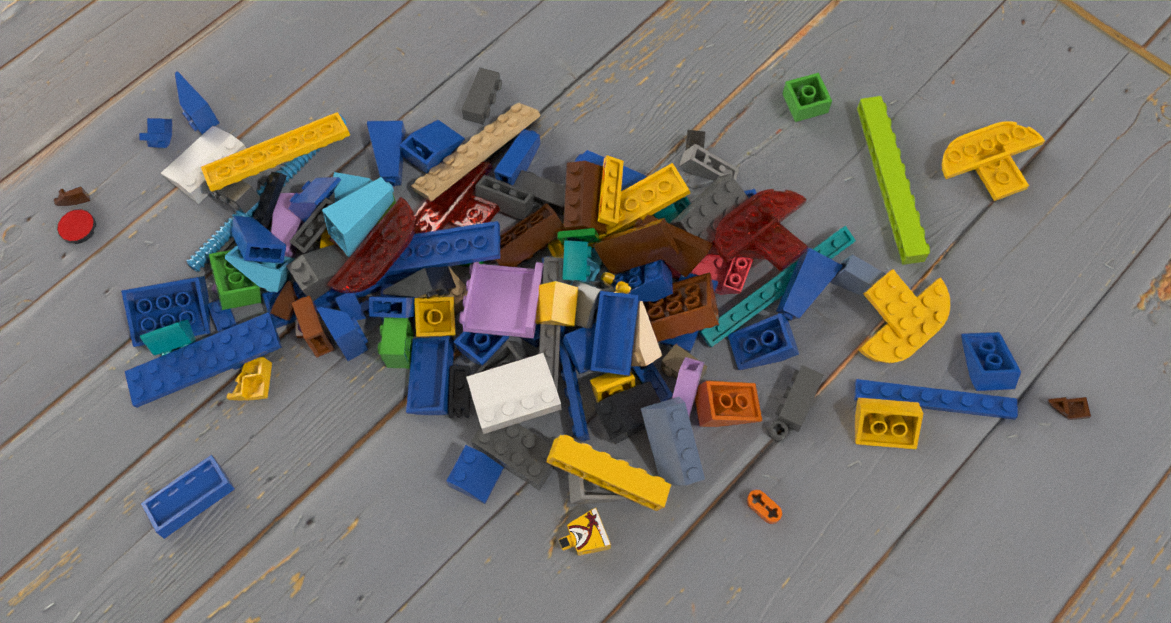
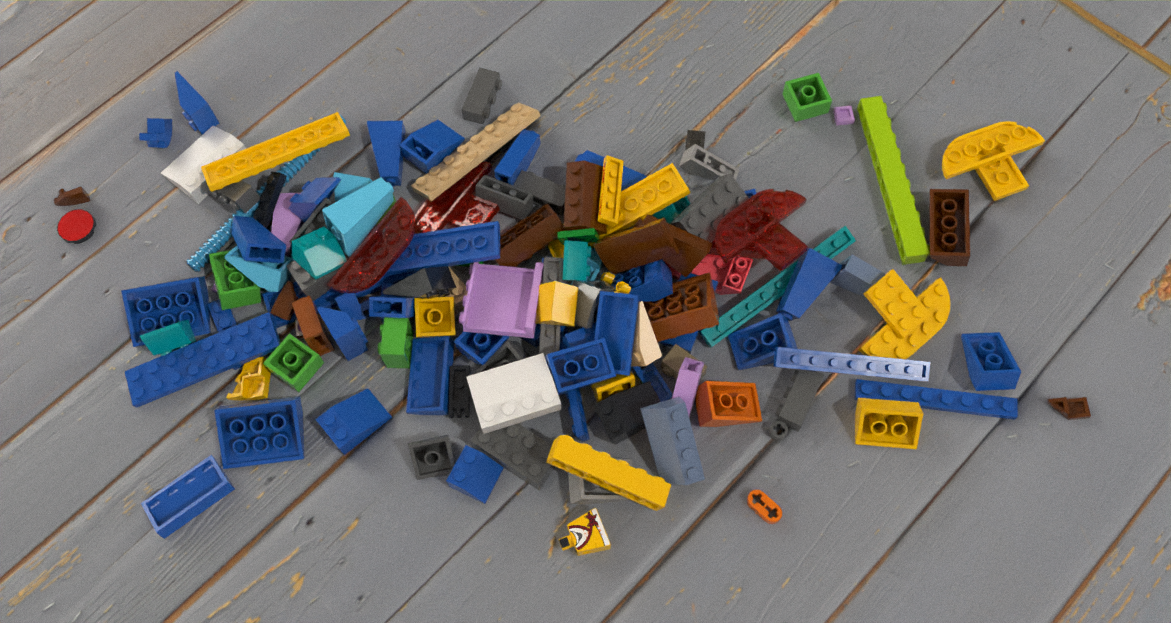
none -> blue slope [214,396,304,469]
none -> bright green brick [263,333,324,392]
none -> teal slope [292,227,348,280]
none -> blue slope [315,388,392,455]
none -> dark grey slope [408,435,456,480]
none -> blue slope [545,338,616,395]
none -> plate [773,347,931,382]
none -> lavender tile [833,106,855,126]
none -> reddish brown slope [929,189,970,267]

